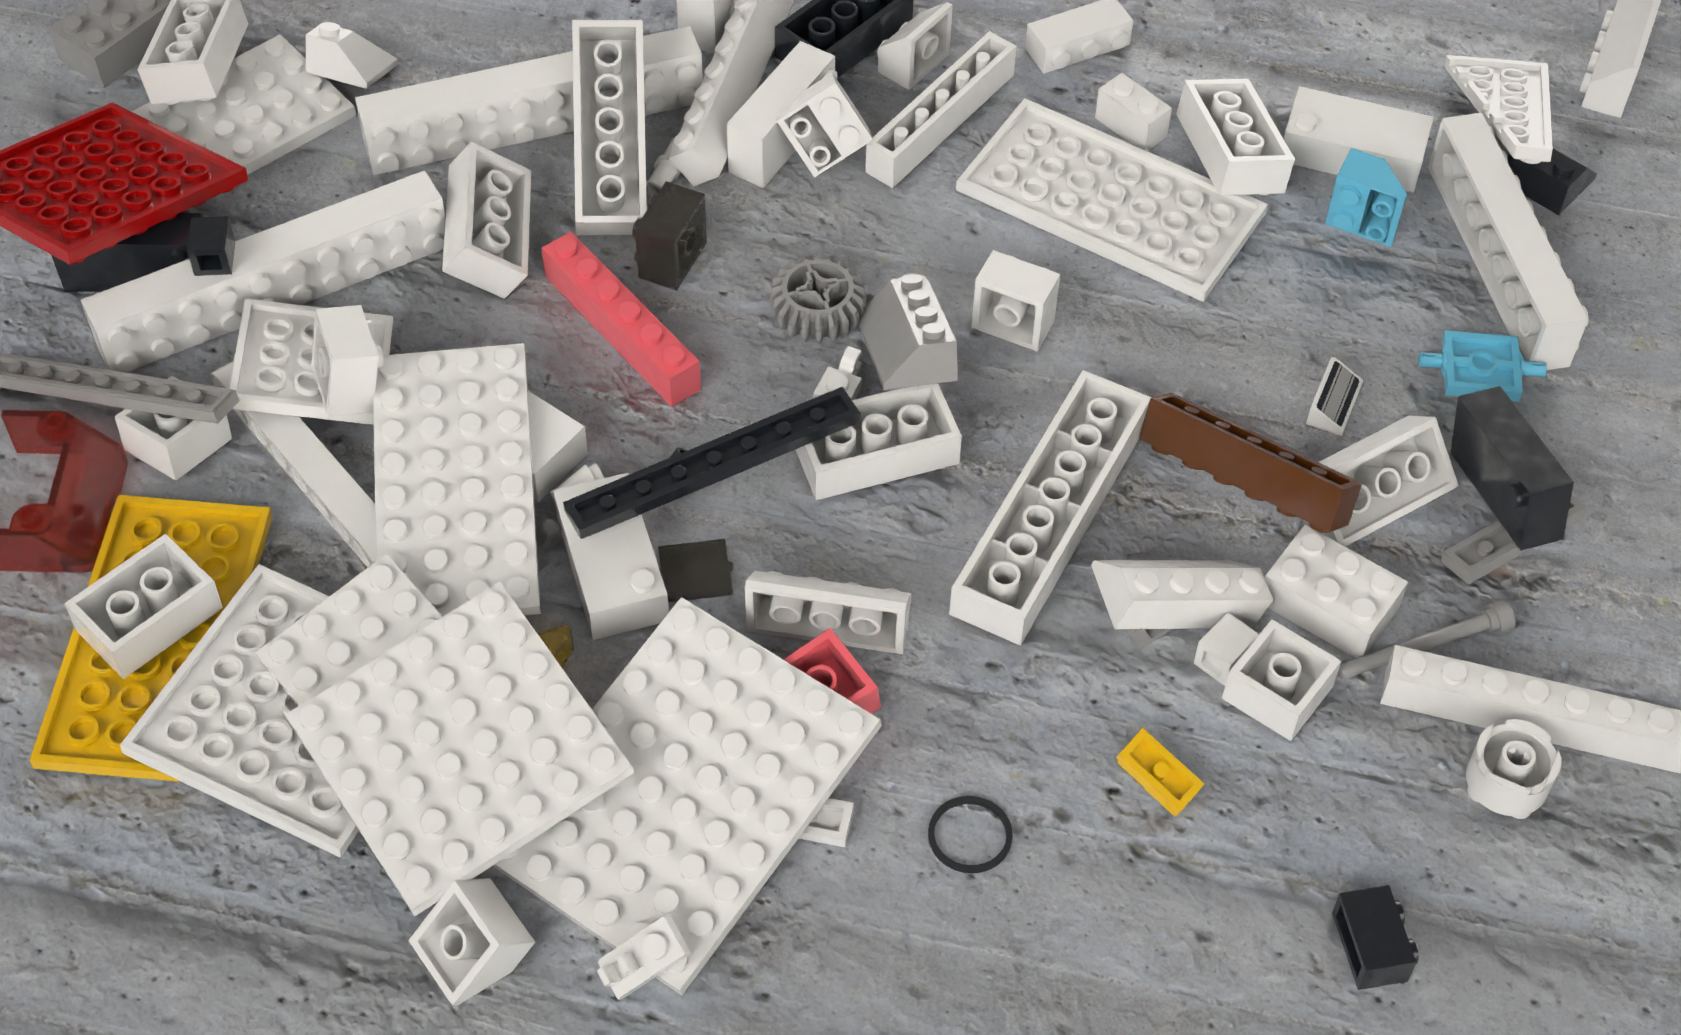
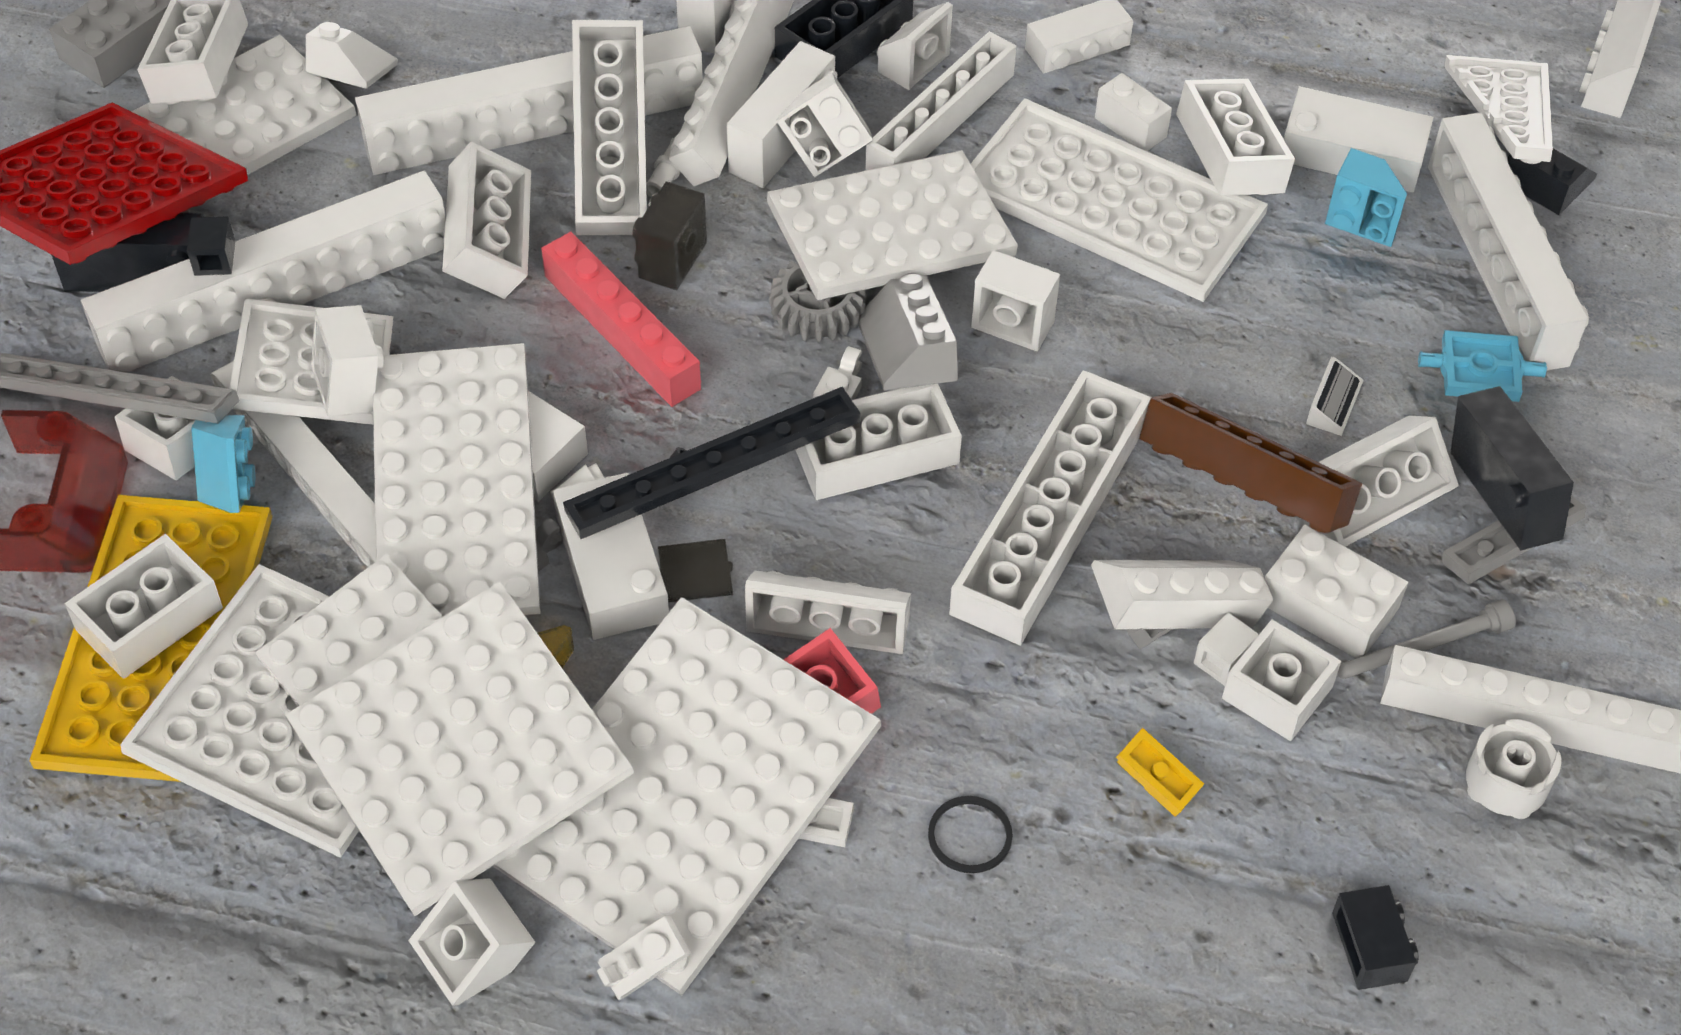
none -> medium azure slope [191,415,256,513]
none -> white plate [767,150,1018,300]

